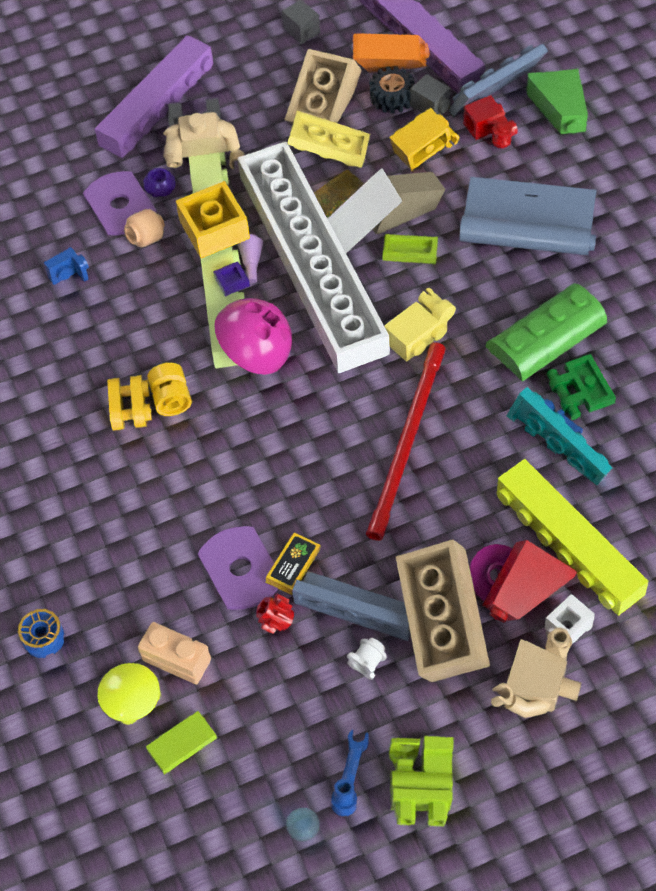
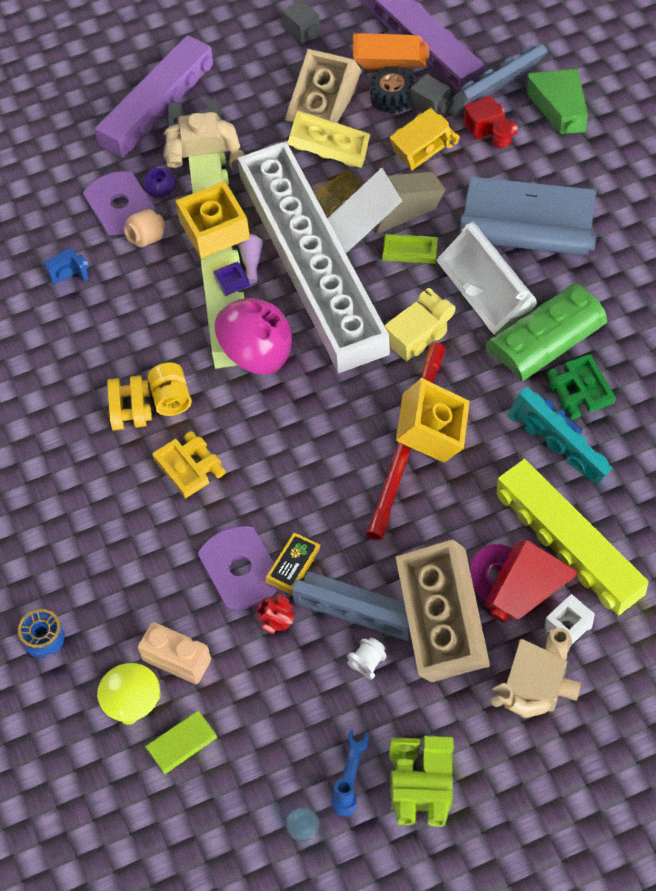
none -> yellow plate [152,431,226,499]
none -> yellow brick [396,378,470,463]
none -> white container [436,221,536,336]

